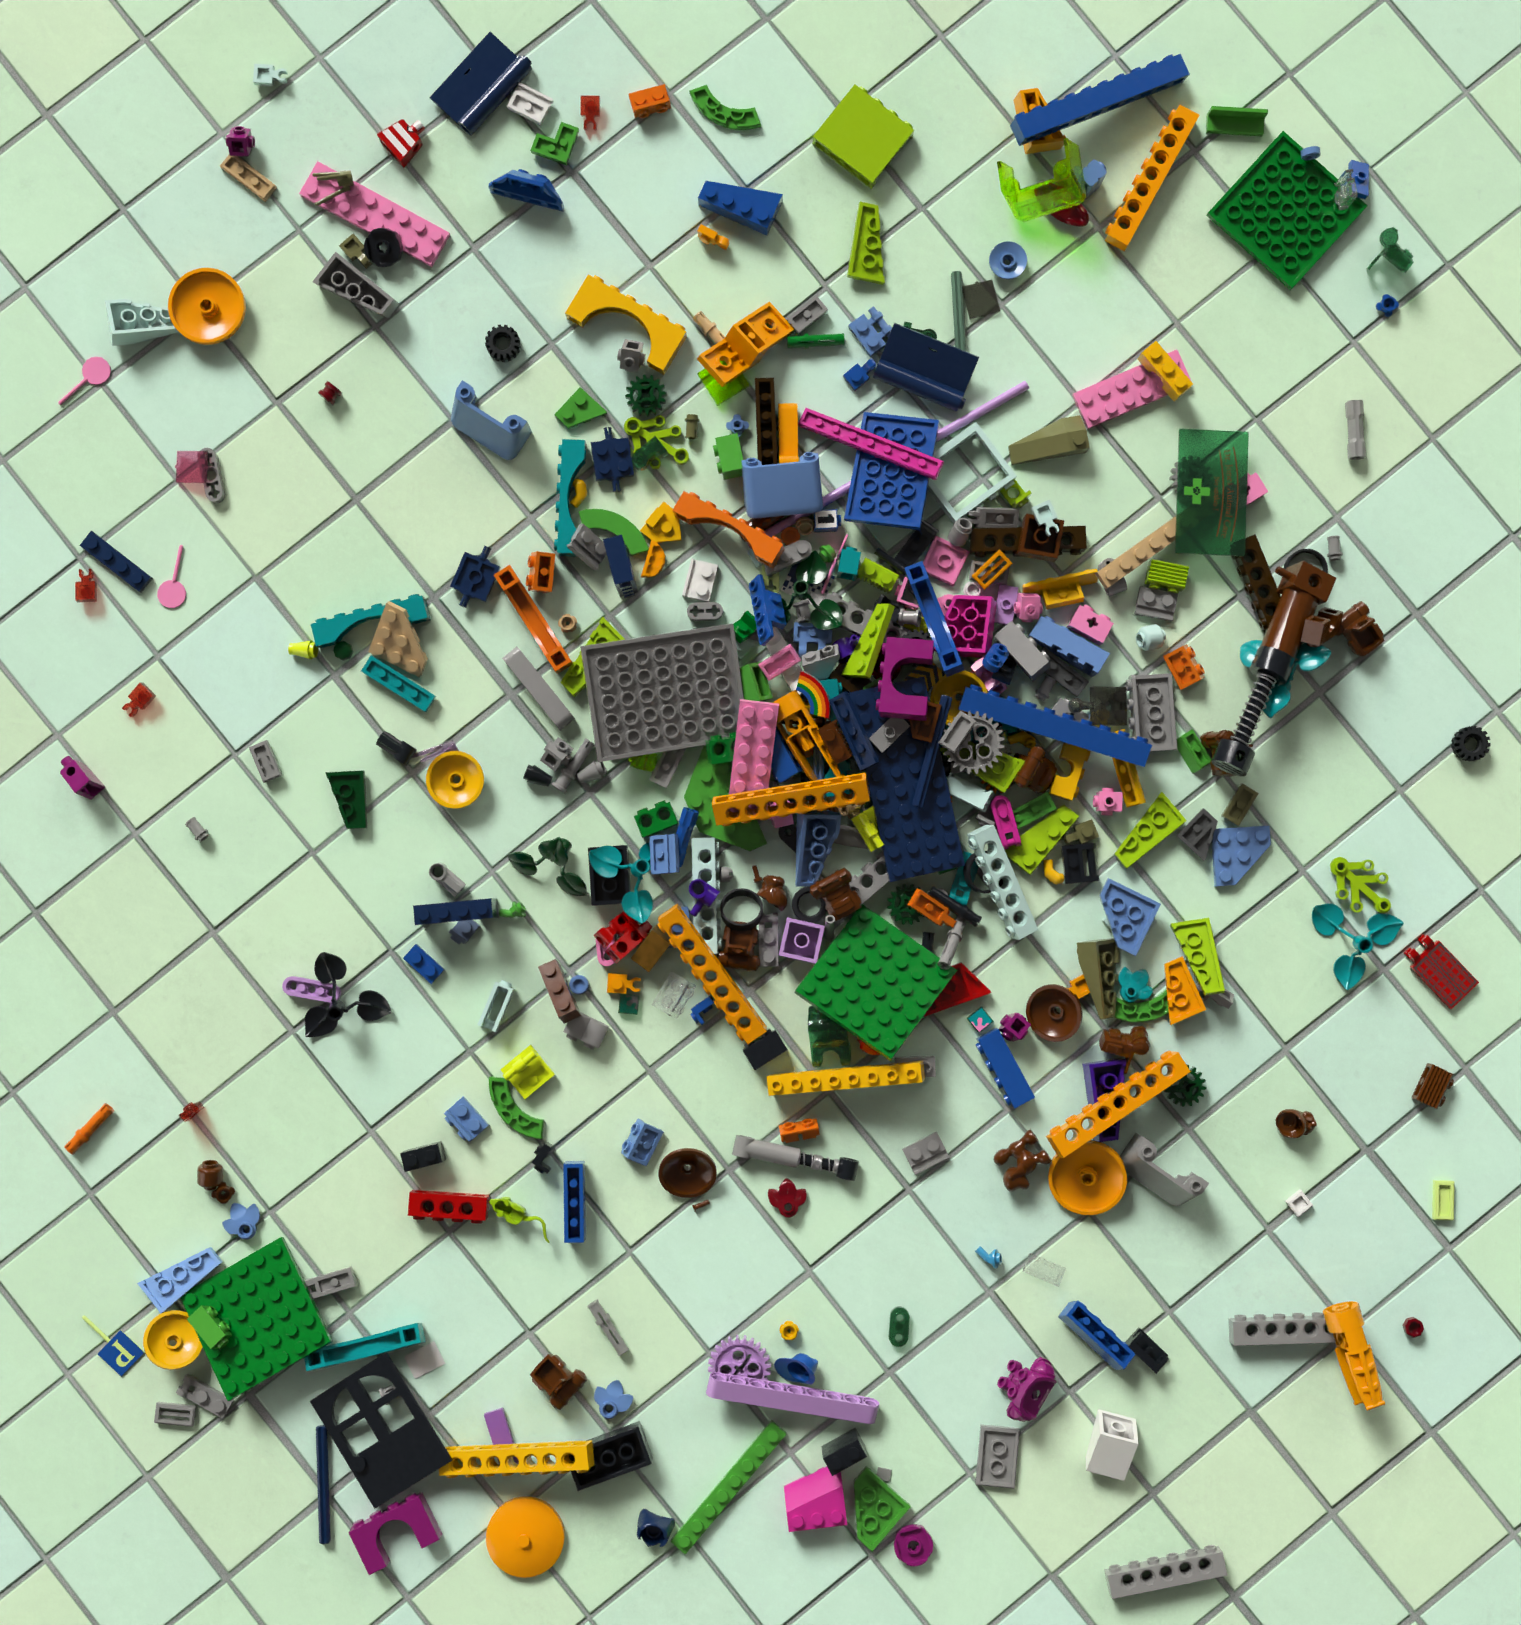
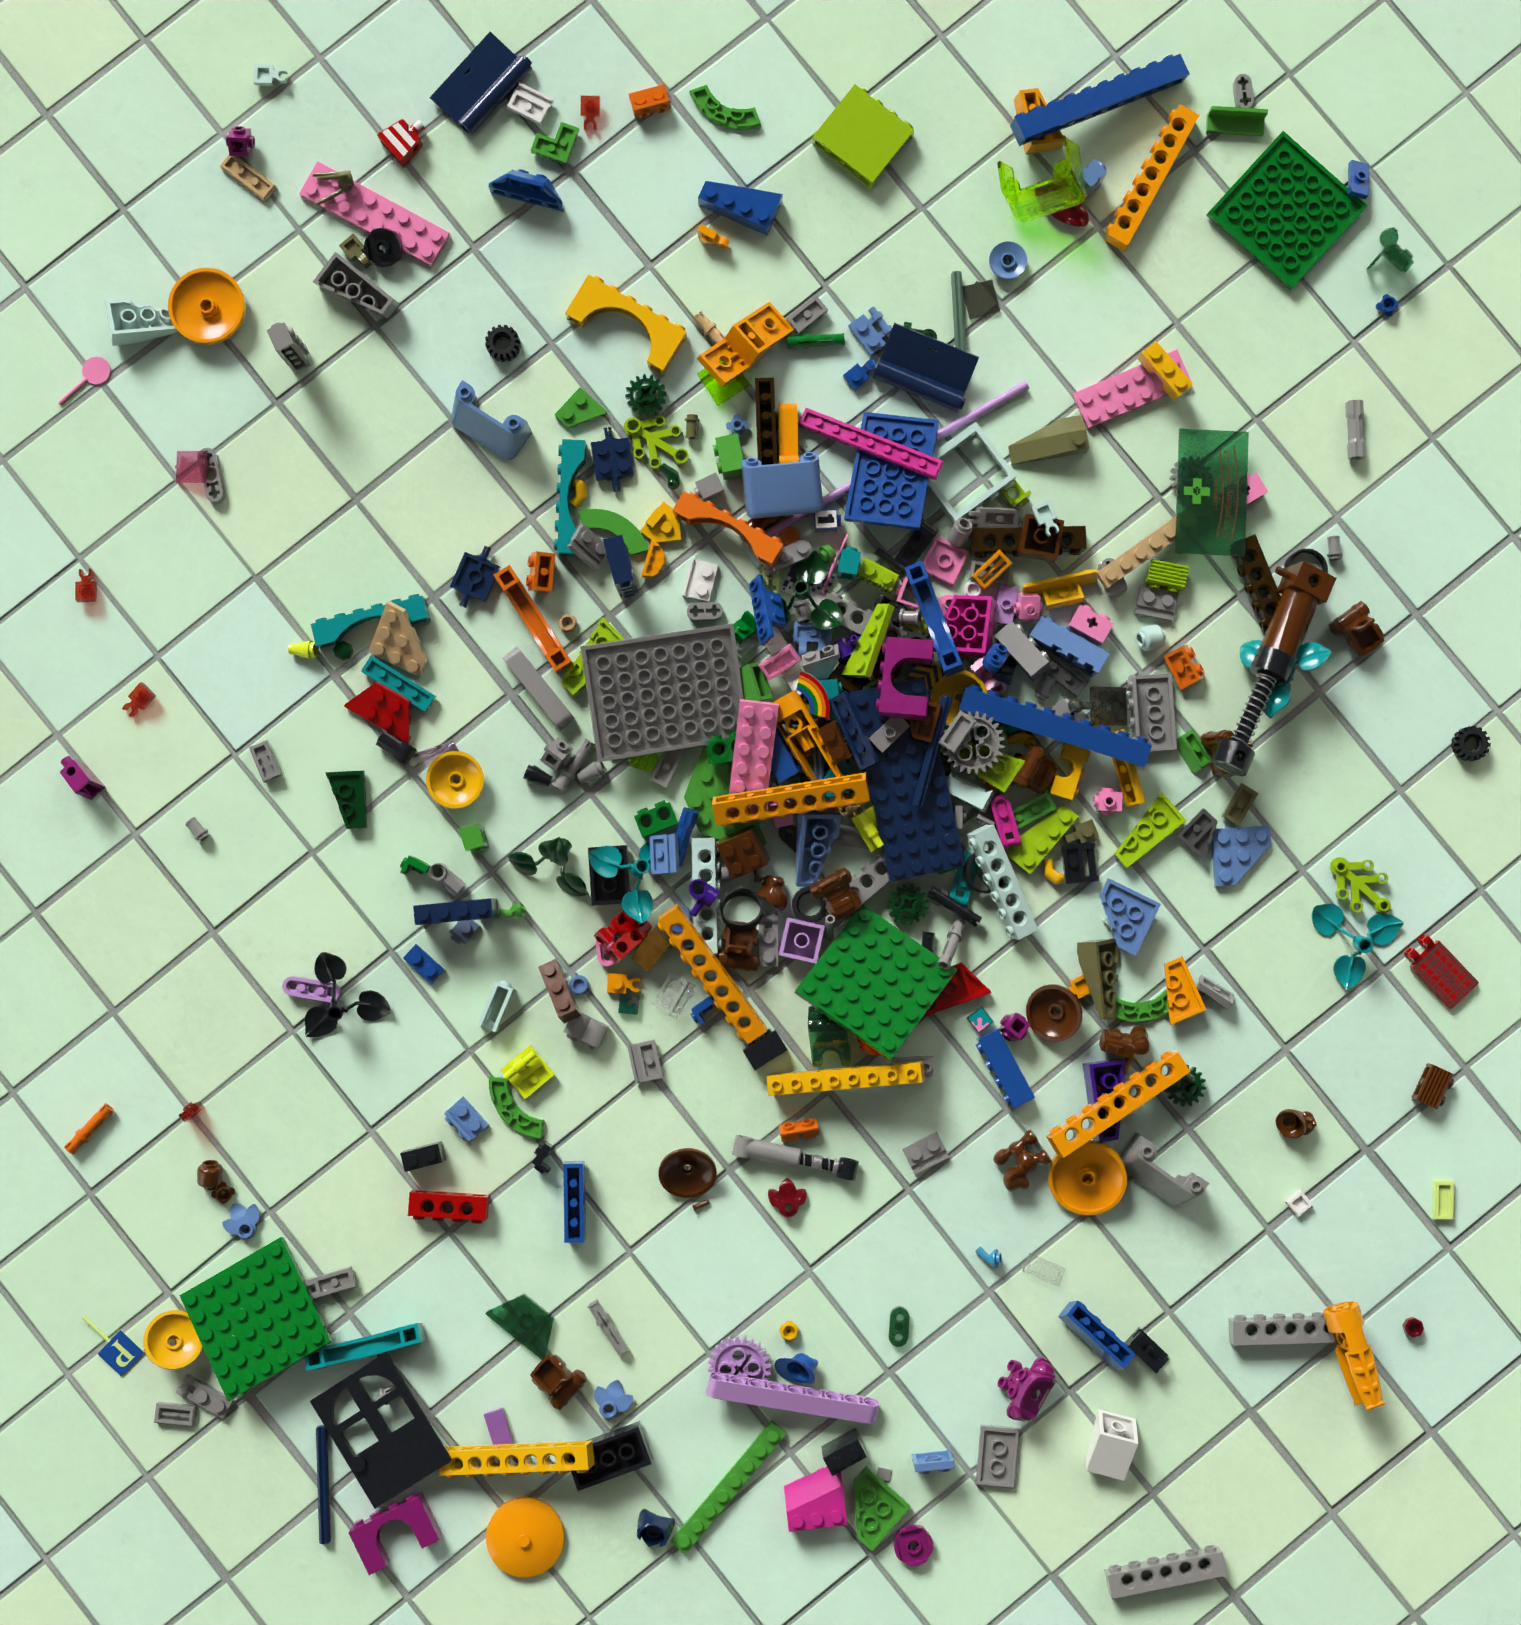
dark blue plate [79,531,153,593] -> none
light blue wing [137,1247,223,1313] -> none
bright pink piece [157,545,186,608] -> none
bright green brick [187,1305,232,1349] -> none
dark red wheel [318,381,342,405] -> none
white sticker [405,1341,445,1378] -> none
lime animal [489,1197,549,1243] -> none
light grey brick [617,339,646,372] -> none
medium blue bracket [621,1118,664,1167] -> none
clear green leg [632,436,668,471] -> none
tan plate [796,517,815,535] -> none
lime wing [847,202,885,285] -> none
orange hinge [907,888,957,928] -> none
teal plate [1118,967,1153,1002] -> none
lime wing [1170,918,1225,996] -> none
medium blue tile [1301,146,1321,161] -> none
reddish brown arch [1301,607,1343,647] -> none
clear plate [1335,169,1358,210] -> none
none -> light grey brick [267,322,311,372]
none -> red wing [344,681,411,743]
none -> green bracket [400,855,431,874]
none -> bright green brick [459,823,489,855]
none -> clear green wing [485,1293,554,1360]
none -> light grey plate [627,1039,663,1084]
none -> dark green arm [659,463,680,489]
none -> light grey brick [694,472,724,502]
none -> reddish brown brick [716,825,770,879]
none -> medium blue plate [912,1450,955,1474]
none -> light grey bracket [953,805,966,830]
none -> light grey beam [1233,74,1254,108]

